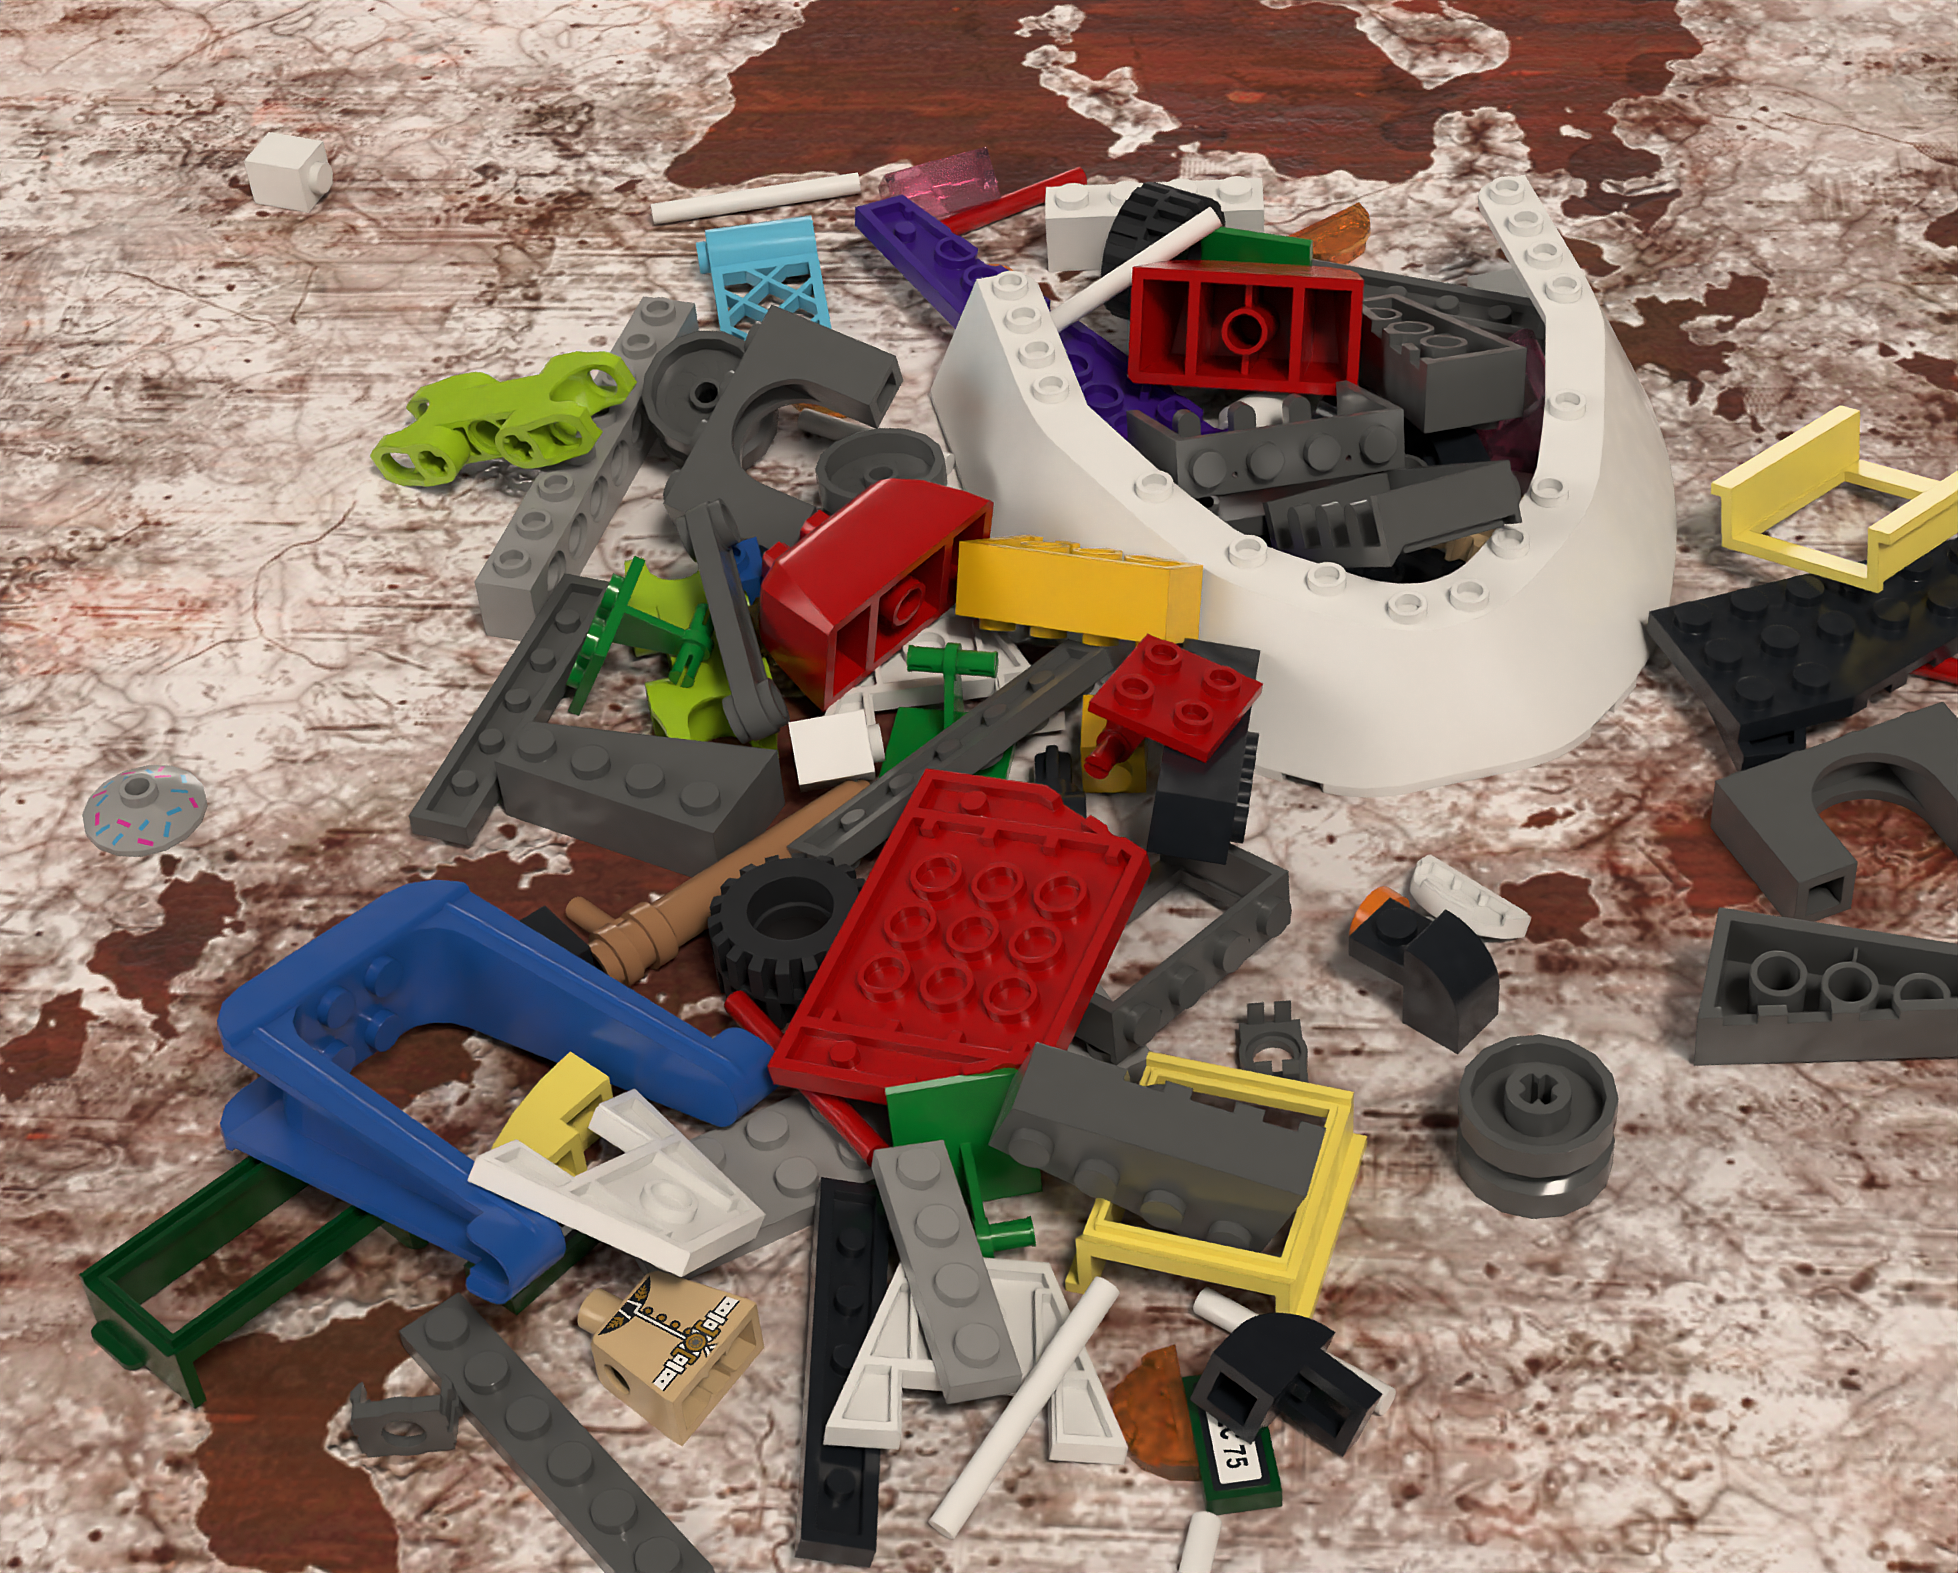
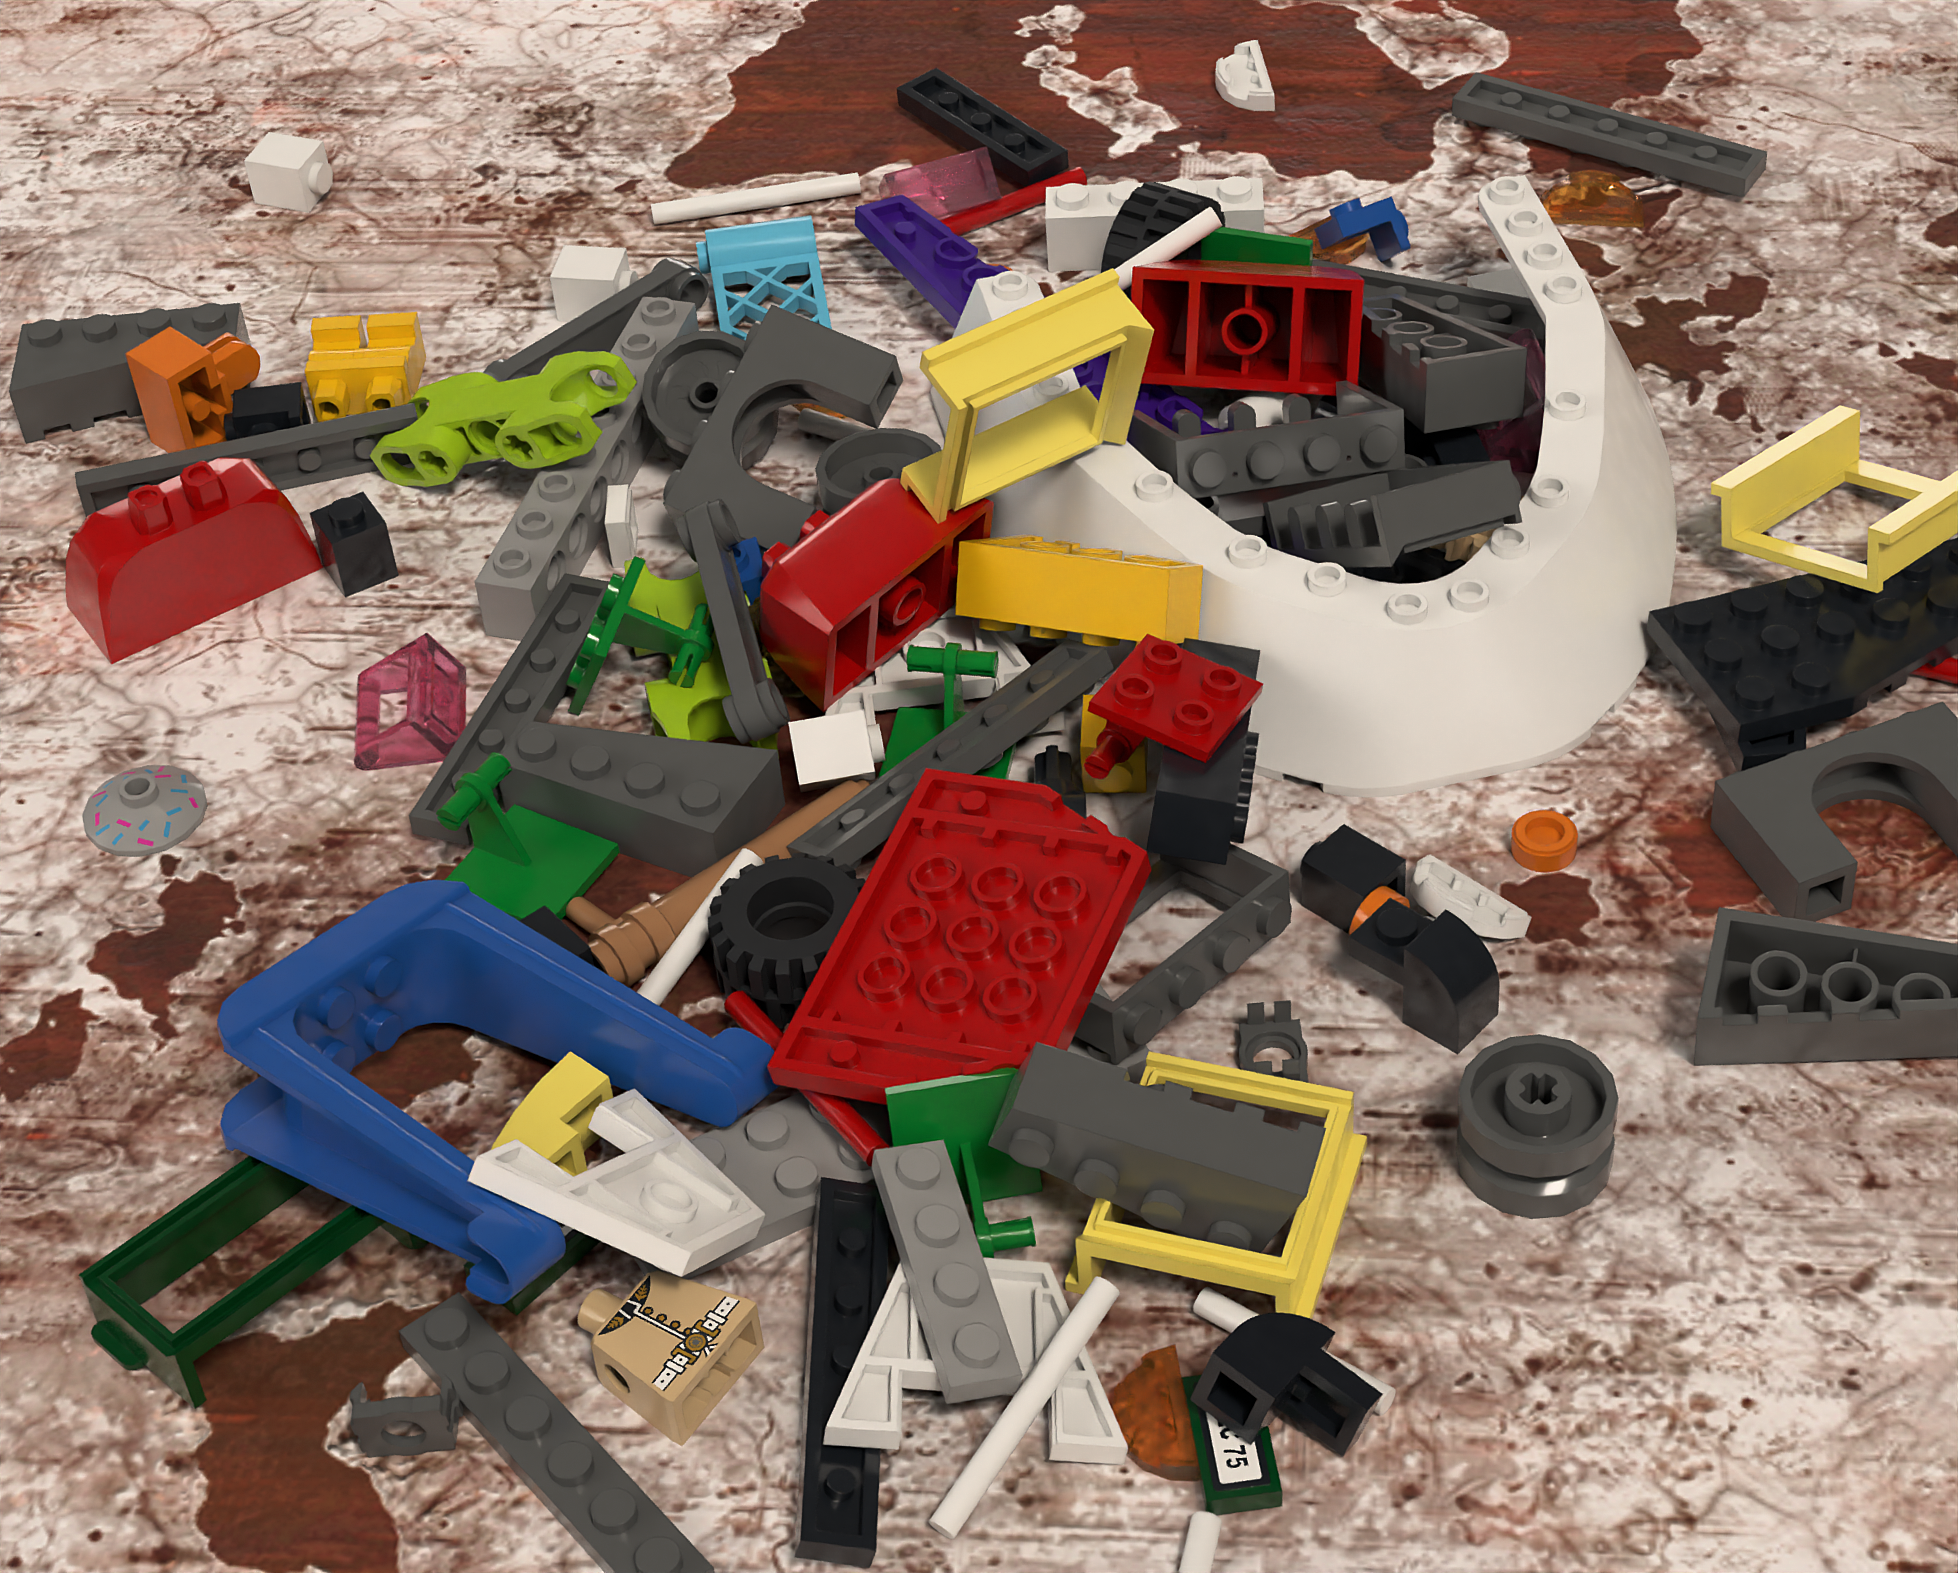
none -> dark grey wedge [9,303,251,444]
none -> red hips [65,457,323,664]
none -> dark grey plate [75,403,418,517]
none -> orange brick [125,327,260,453]
none -> black brick [224,382,312,441]
none -> yellow hips [305,312,426,422]
none -> black brick [309,492,399,598]
none -> clear pink tile [354,632,466,771]
none -> green plate [436,752,620,921]
none -> dark grey piece [483,258,709,382]
none -> white brick [550,245,638,322]
none -> white tile [605,484,638,568]
none -> white bar [637,848,764,1006]
none -> black plate [897,68,1069,187]
none -> light yellow piece [900,268,1154,524]
none -> white tile [1216,40,1275,111]
none -> black brick [1300,824,1406,934]
none -> blue bracket [1314,196,1410,262]
none -> dark grey plate [1452,72,1767,197]
none -> orange tile [1511,810,1578,873]
none -> clear orange tile [1540,169,1645,228]

